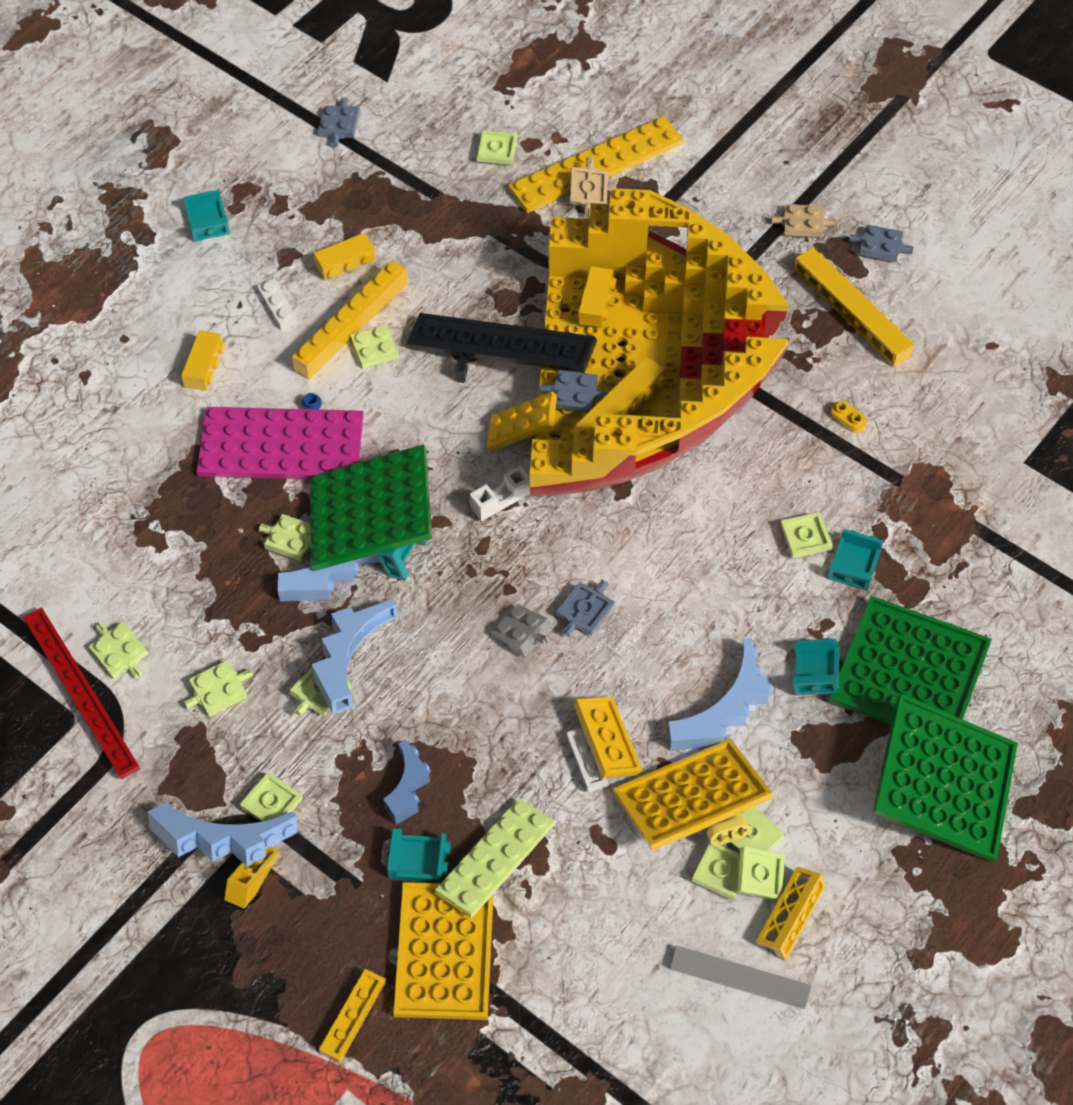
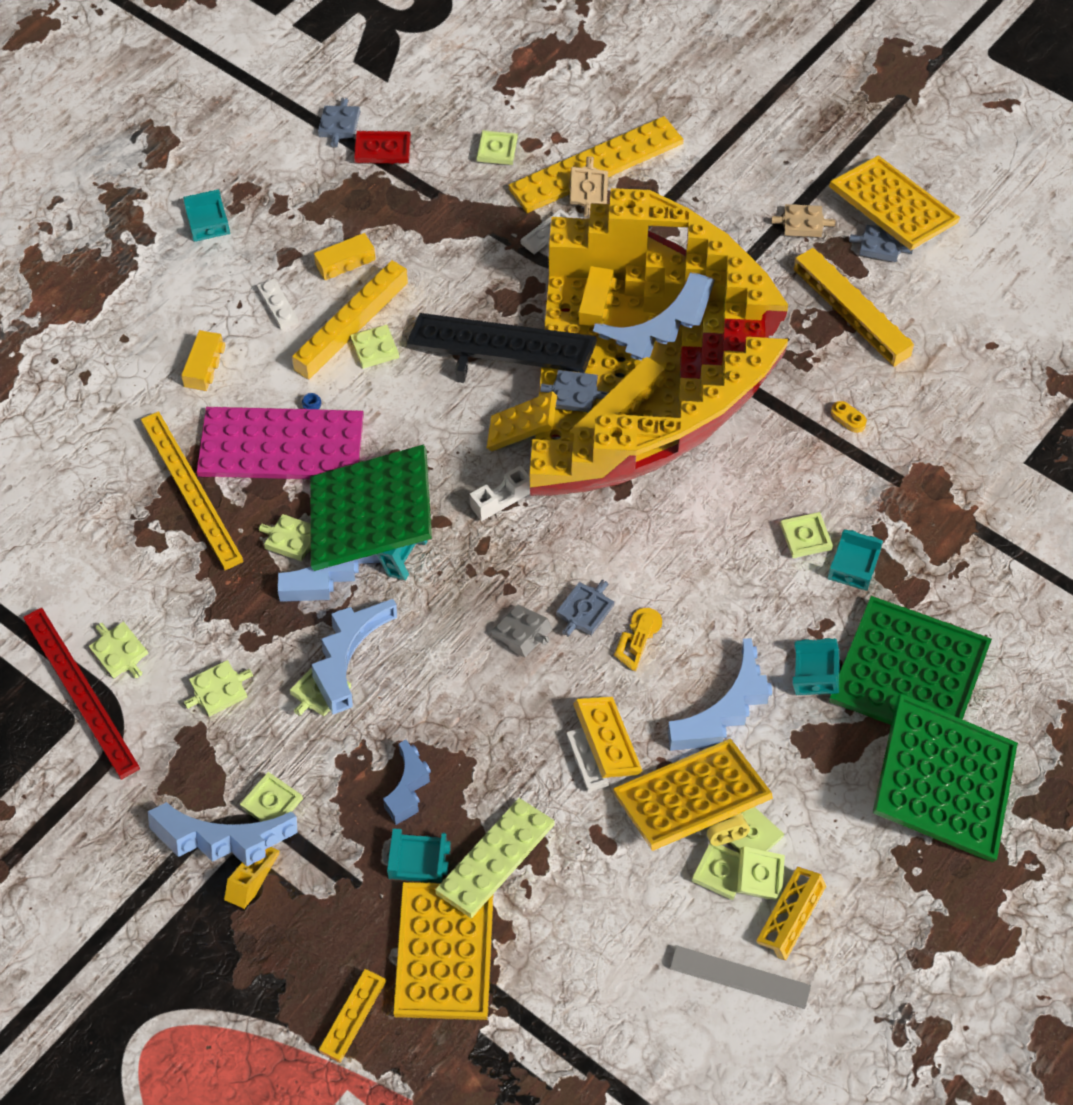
none -> yellow plate [141,411,243,570]
none -> red plate [354,131,411,163]
none -> white plate [521,209,572,254]
none -> light blue arch [593,272,715,360]
none -> yellow piece [614,608,663,671]
none -> yellow plate [829,155,960,250]

